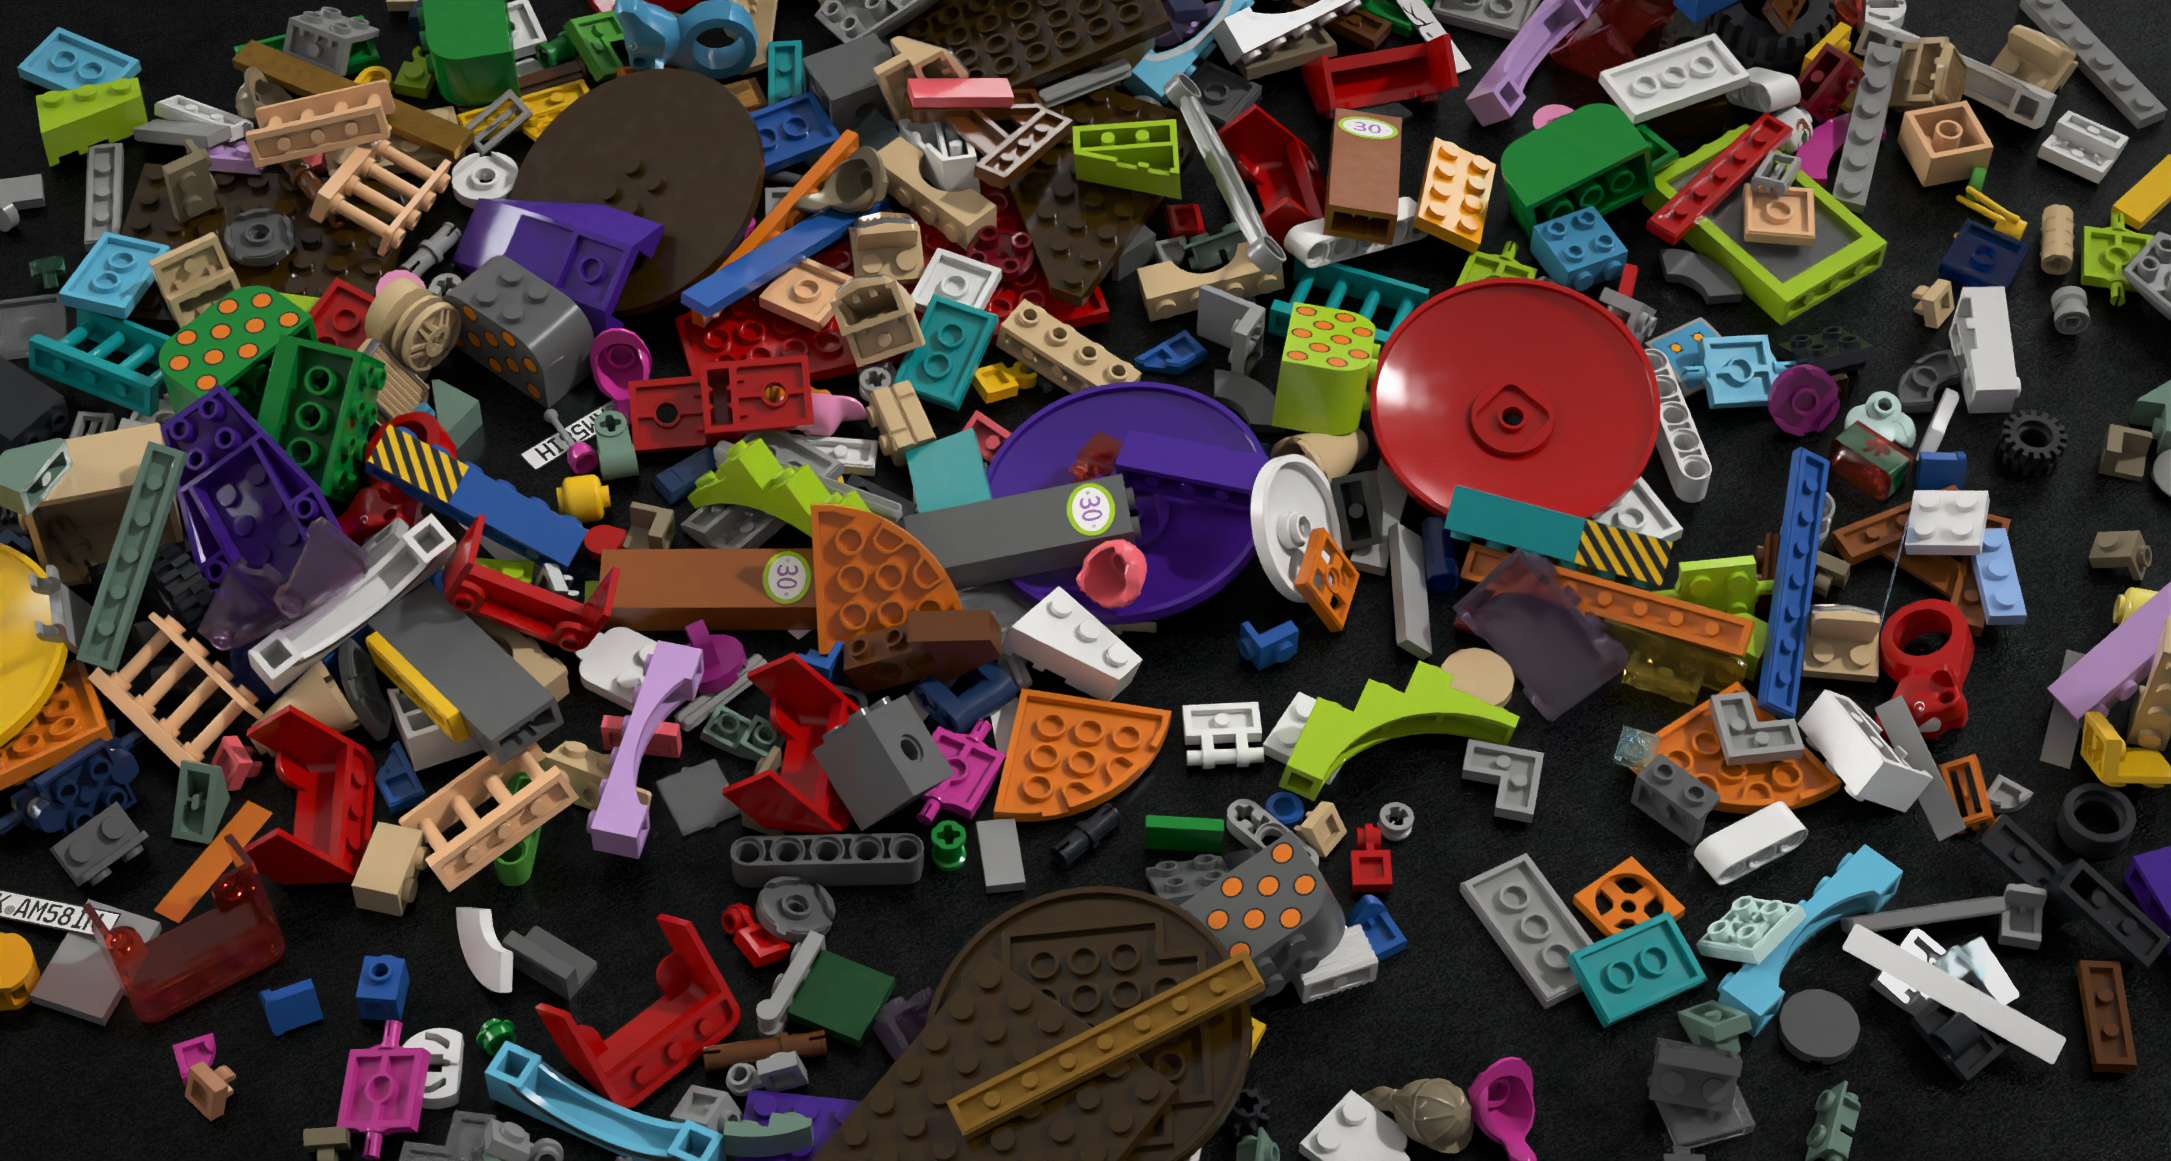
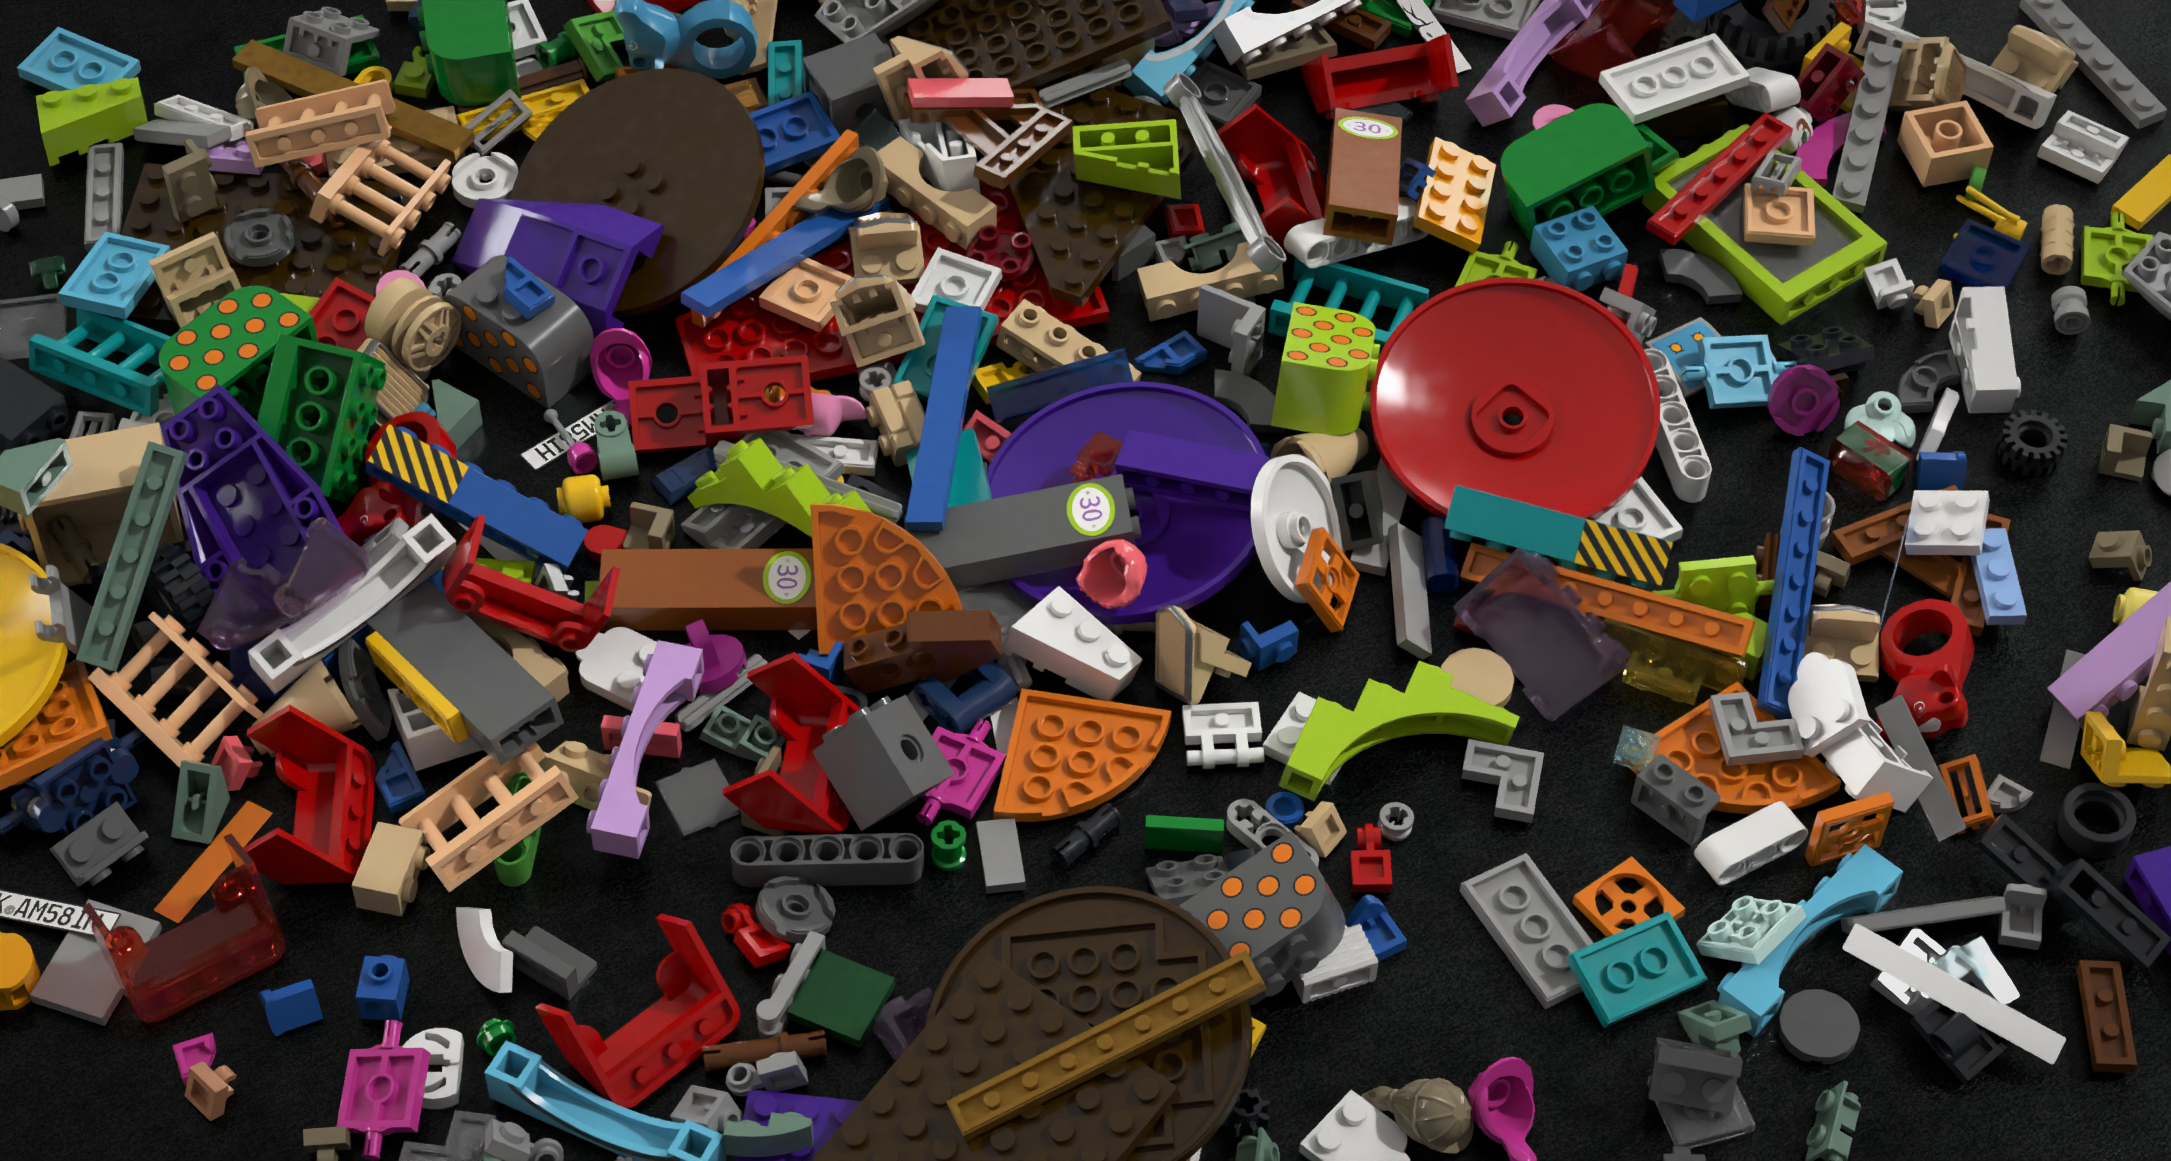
none -> blue tile [503,256,555,320]
none -> blue tile [905,306,983,531]
none -> clear blue tile [986,348,1134,423]
none -> tan piece [1155,605,1252,706]
none -> blue tile [1399,157,1436,200]
none -> white plate [1788,652,1870,757]
none -> orange piece [1804,791,1894,867]
none -> white bracket [1862,258,1914,310]

